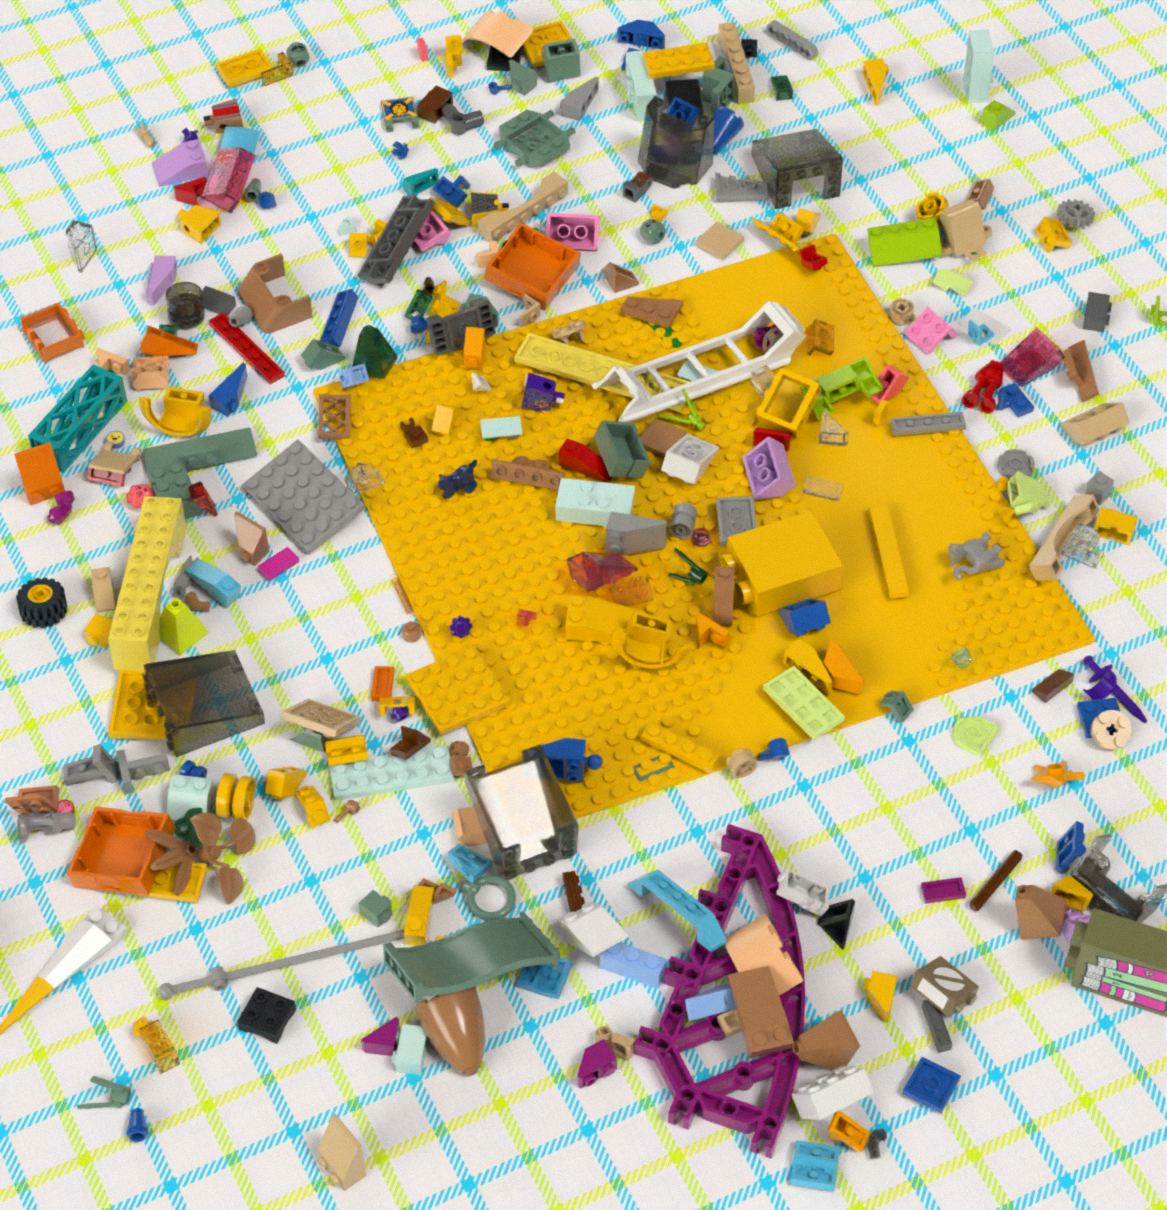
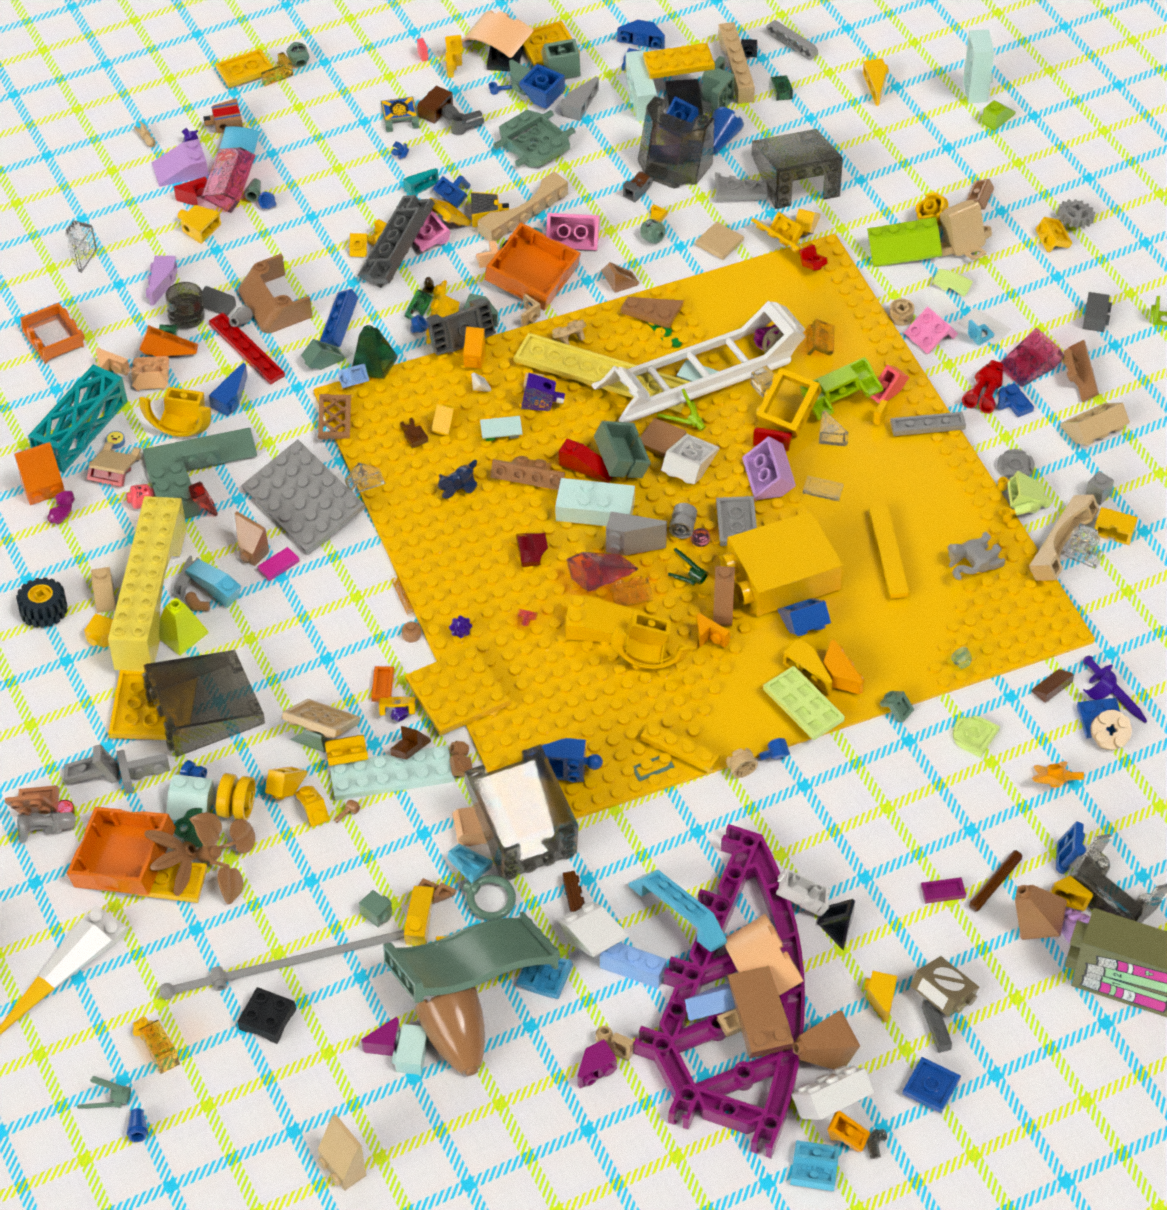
light aqua tile [339,216,356,236] -> none
none -> dark red slope [516,532,548,567]
none -> blue slope [519,64,565,109]

